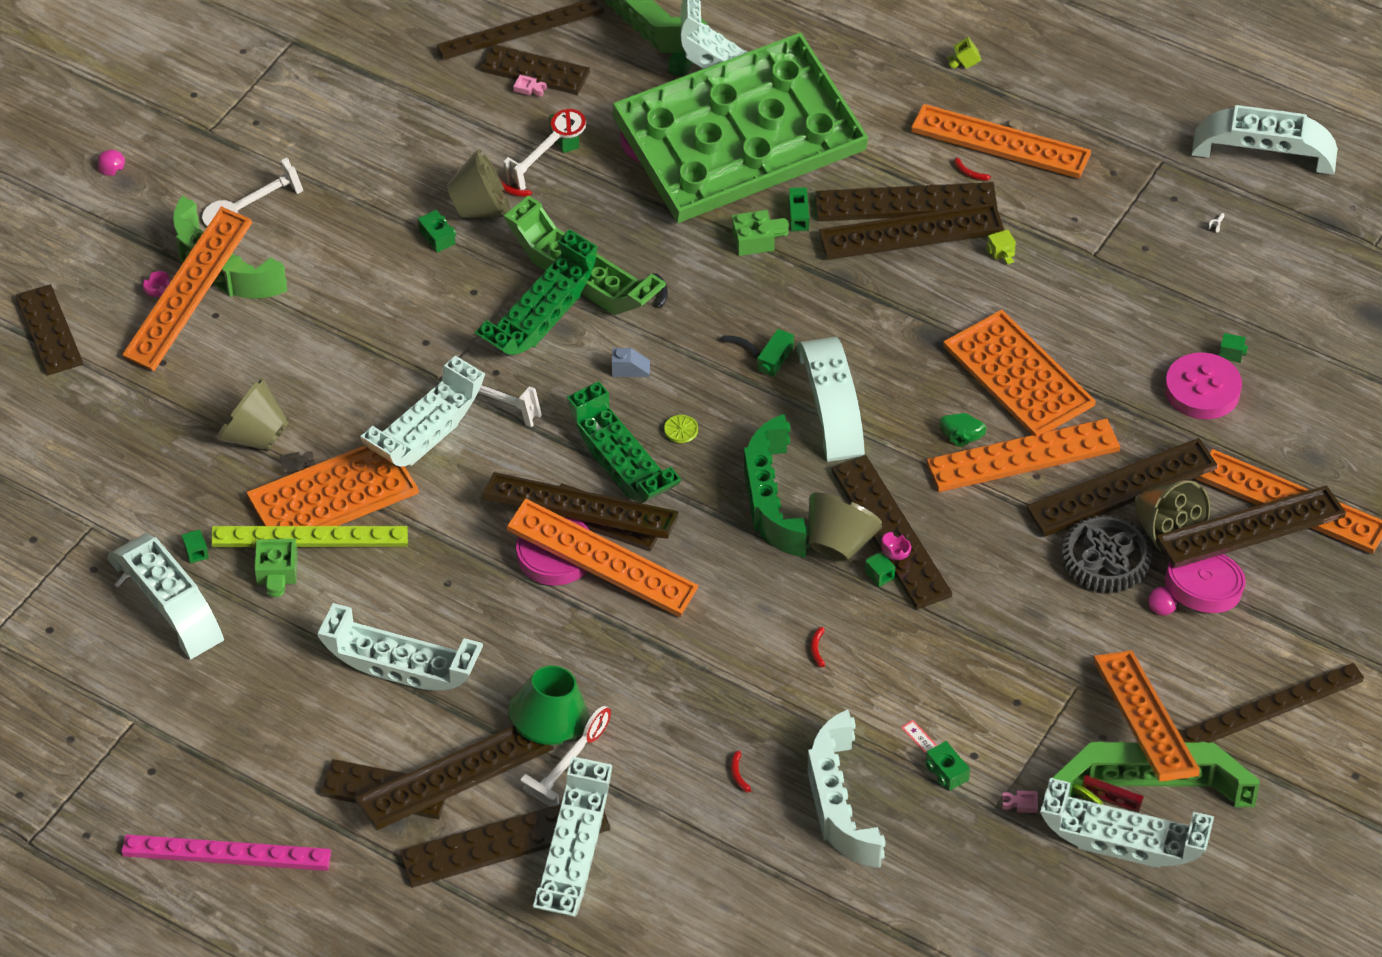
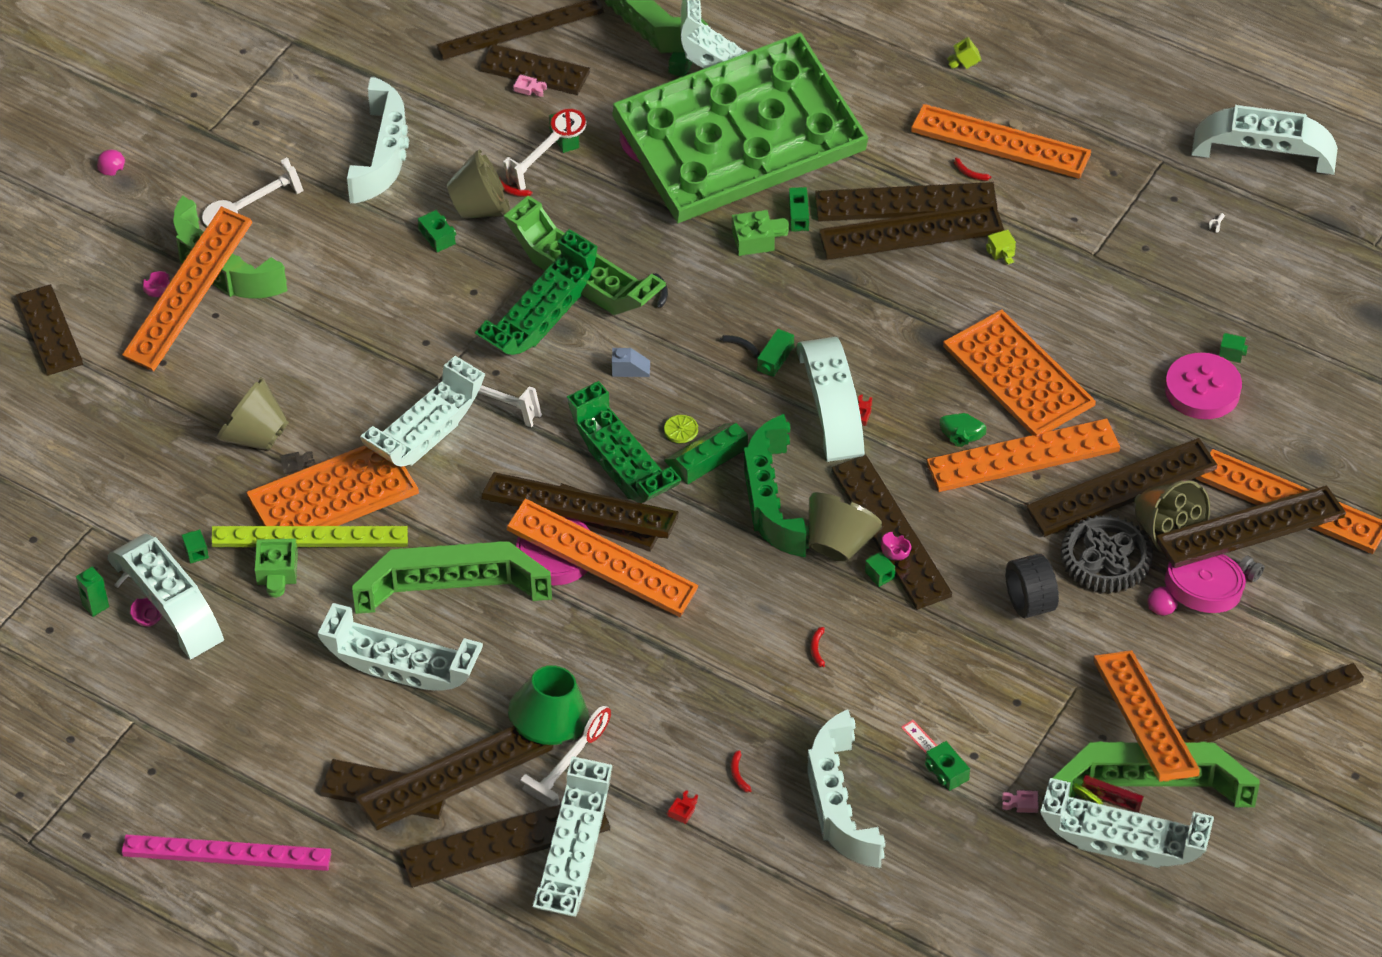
none -> green brick [75,567,109,617]
none -> dark pink hair [130,597,162,627]
none -> light aqua slope [347,77,409,203]
none -> bright green slope [352,541,552,614]
none -> green slope [664,423,748,485]
none -> red plate [667,790,698,824]
none -> red plate [858,395,872,426]
none -> black tyre [1005,553,1059,618]
none -> dark grey wheel [1239,555,1265,582]

